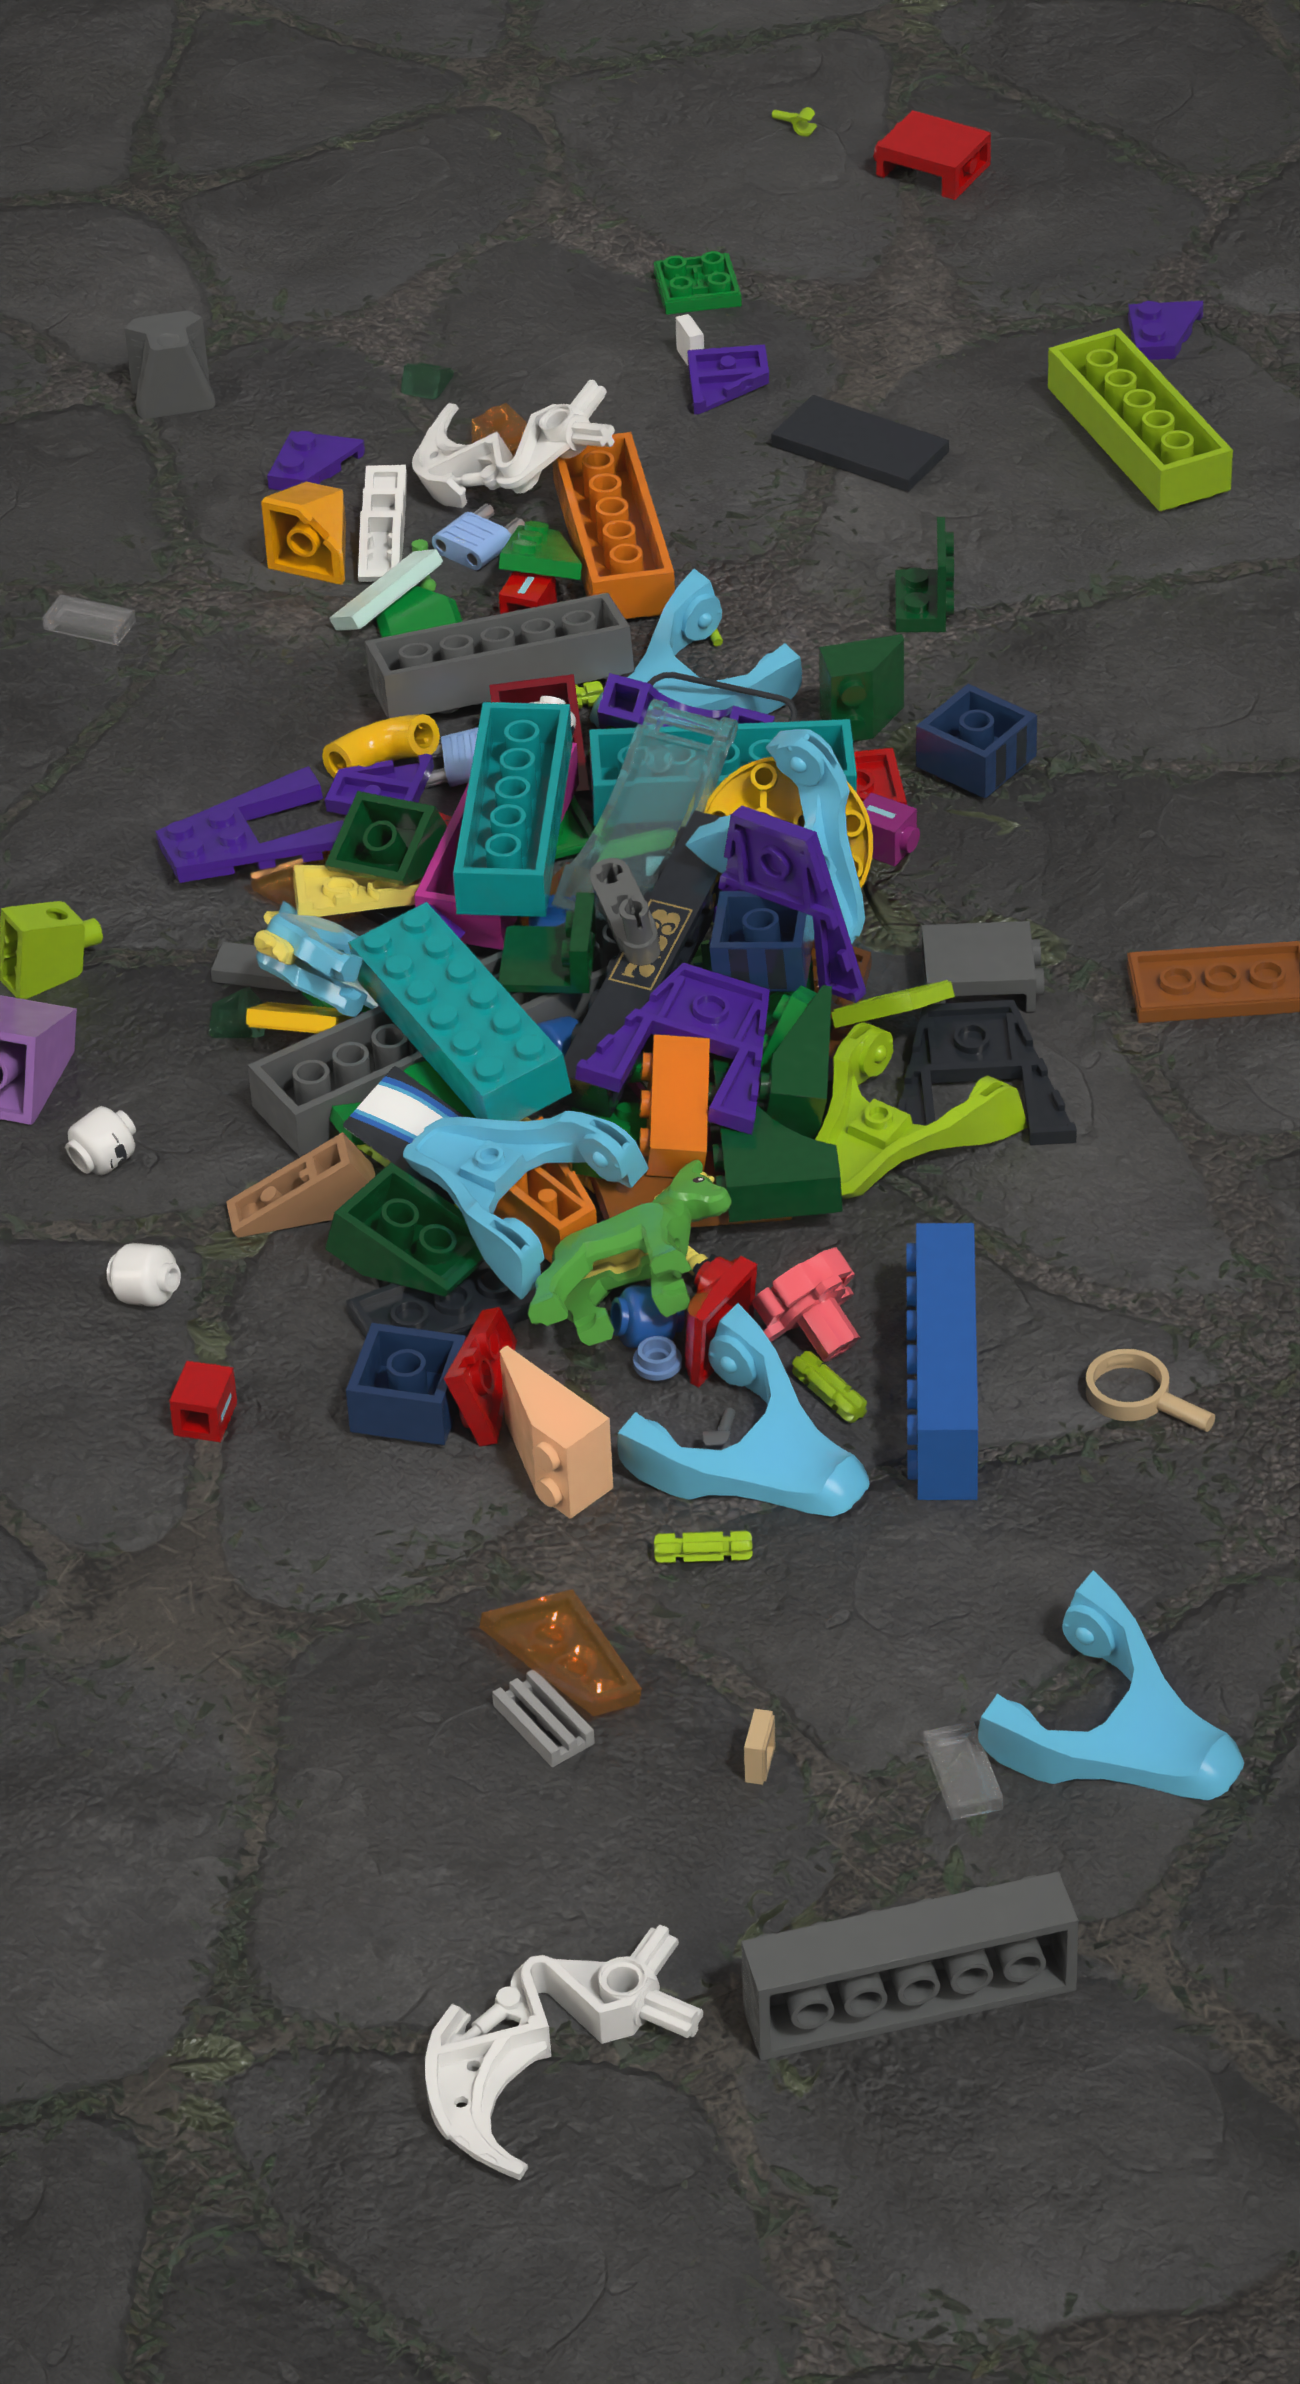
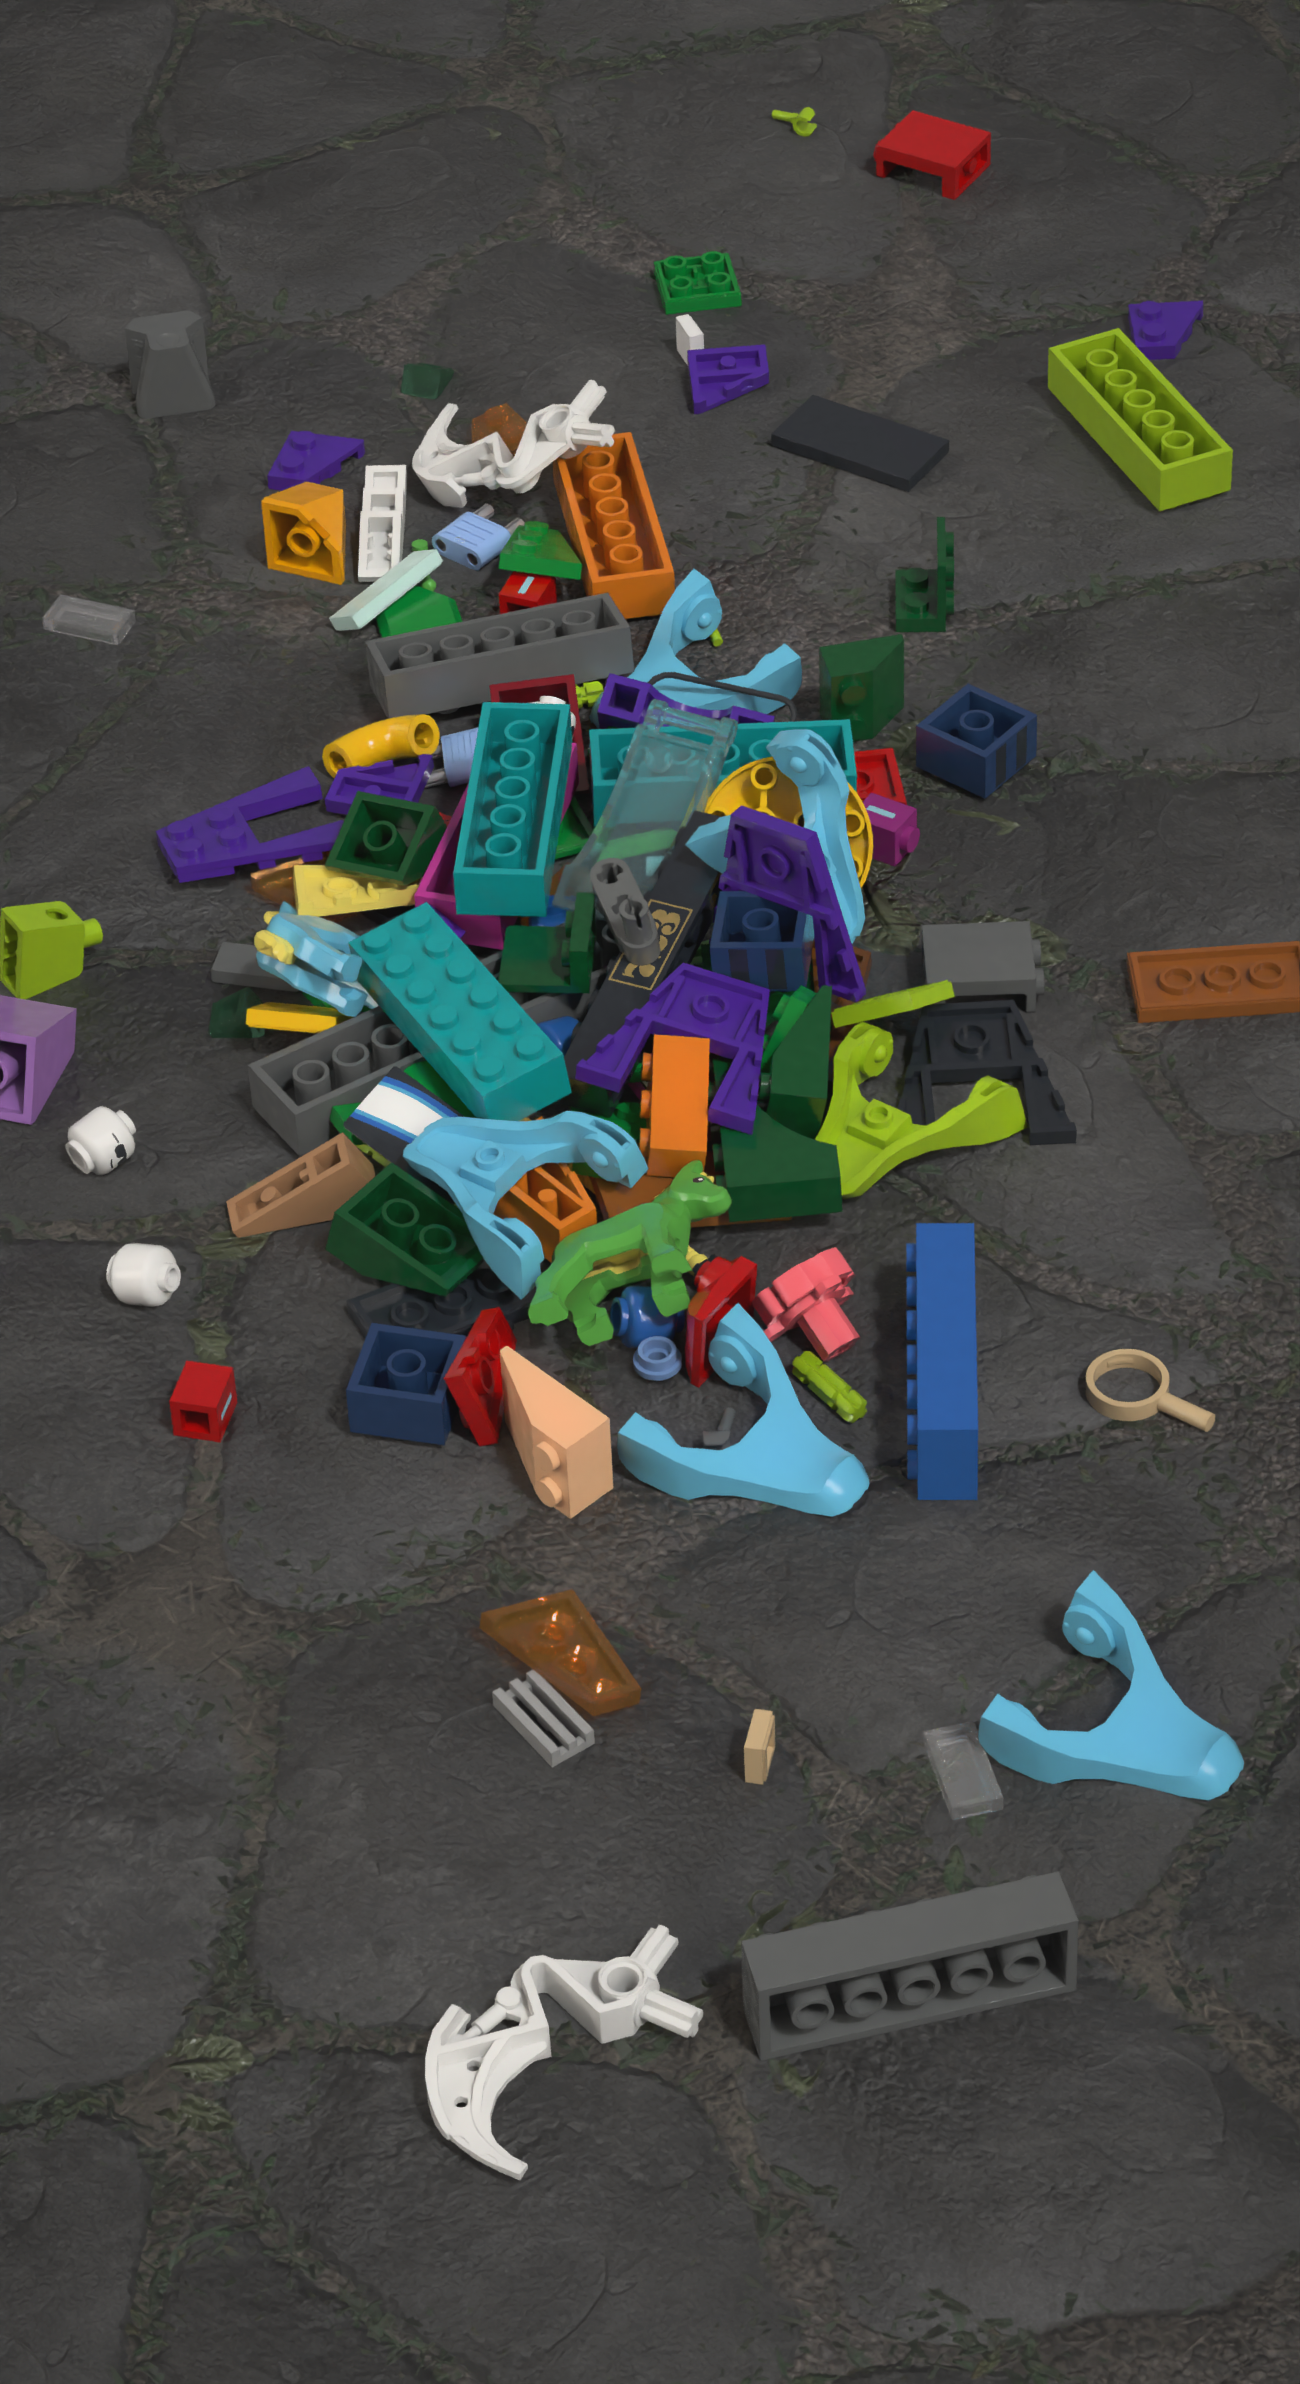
lime axle [654,1530,753,1563] -> none

